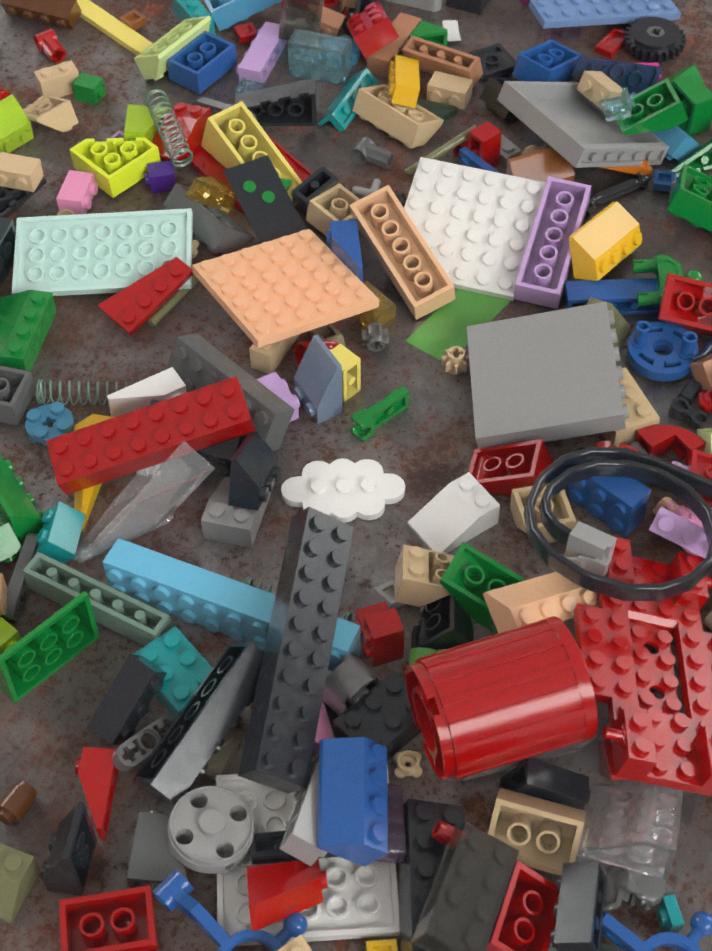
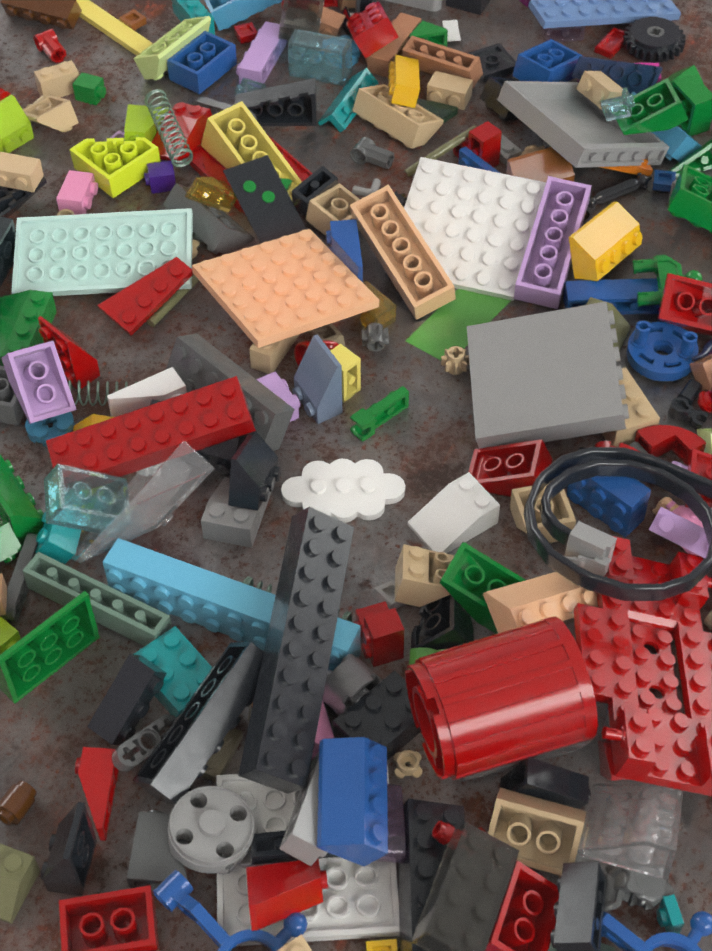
none -> lavender slope [1,341,77,424]
none -> red slope [38,316,100,389]
none -> clear light blue brick [44,464,131,537]

